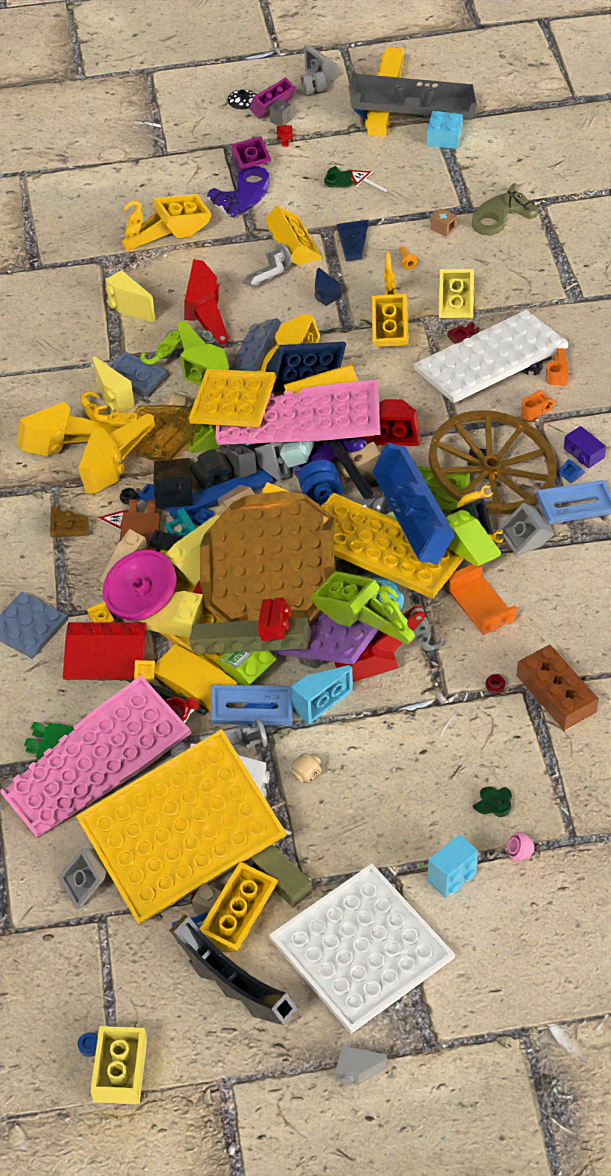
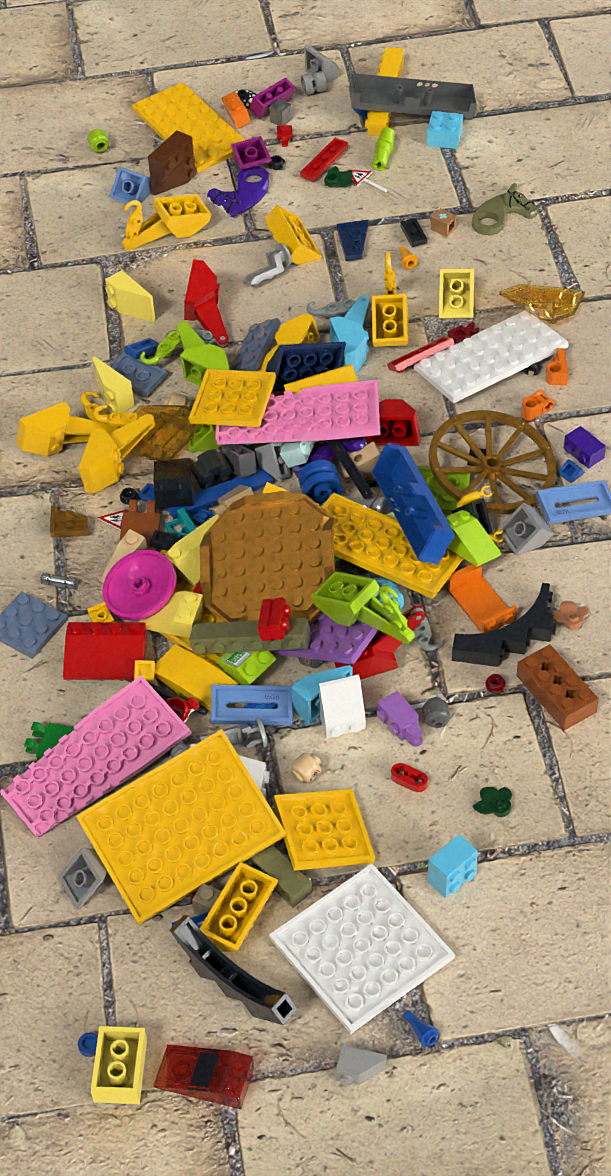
dark blue slope [314,268,341,306] -> none
bright pink cone [507,832,534,861] -> none
none -> dark grey axle [40,573,78,589]
none -> lime head [87,129,110,153]
none -> medium blue slope [109,167,152,207]
none -> blue tile [124,338,159,359]
none -> yellow plate [131,82,245,173]
none -> reddish brown slope [148,130,196,195]
none -> clear red slope [153,1044,254,1110]
none -> orange brick [222,91,251,129]
none -> black plate [268,155,285,170]
none -> yellow plate [272,789,376,871]
none -> red plate [300,137,348,182]
none -> medium azure slope [307,296,370,374]
none -> white slope [319,675,366,738]
none -> lime piece [372,128,395,171]
none -> medium lavender hinge [377,691,422,746]
none -> plate [387,336,454,373]
none -> red beam [391,763,428,792]
none -> black plate [400,218,427,247]
none -> blue cone [403,1010,439,1046]
none -> dark grey head [422,697,450,728]
none -> black arch [452,583,557,667]
none -> clear yellow wedge [499,284,585,324]
none -> nougat plate [550,601,589,630]

